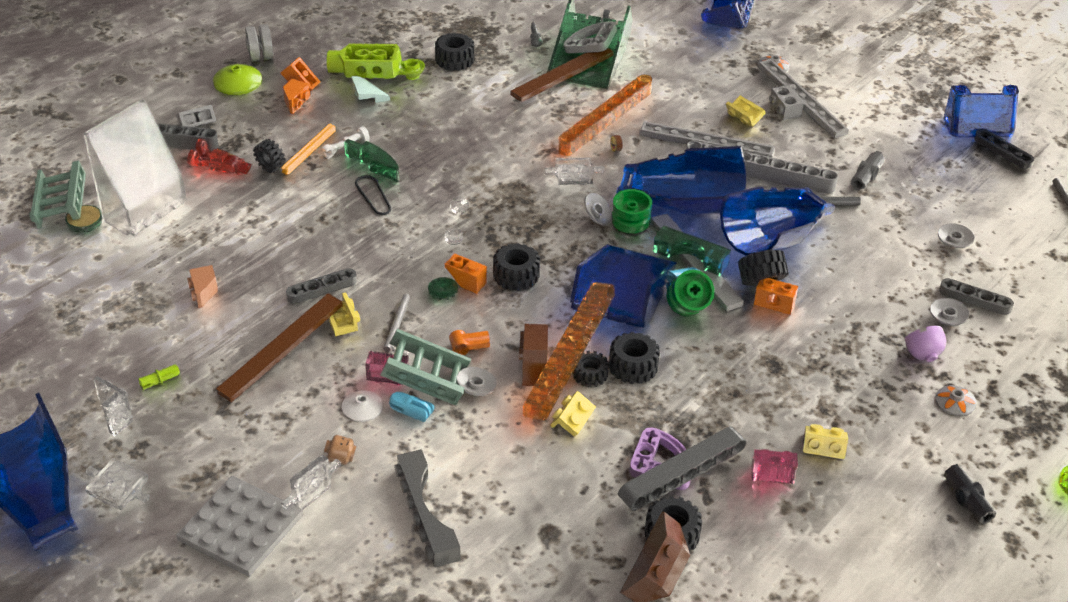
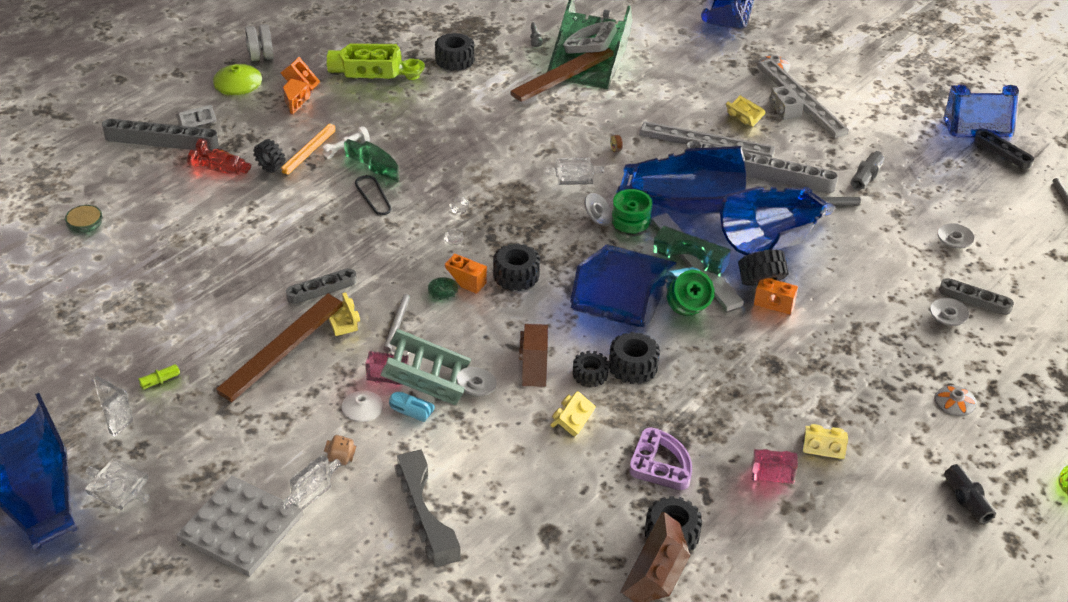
sand green fence [29,160,86,229] -> none
clear windscreen [84,100,186,236] -> none
nougat slope [187,265,218,308] -> none
light aqua slope [352,76,390,103] -> none
orange piece [449,330,490,356] -> none
clear orange beam [523,282,615,421] -> none
clear orange beam [558,74,652,156] -> none
dark grey beam [618,426,747,511] -> none
lavender cylinder [905,326,946,362] -> none

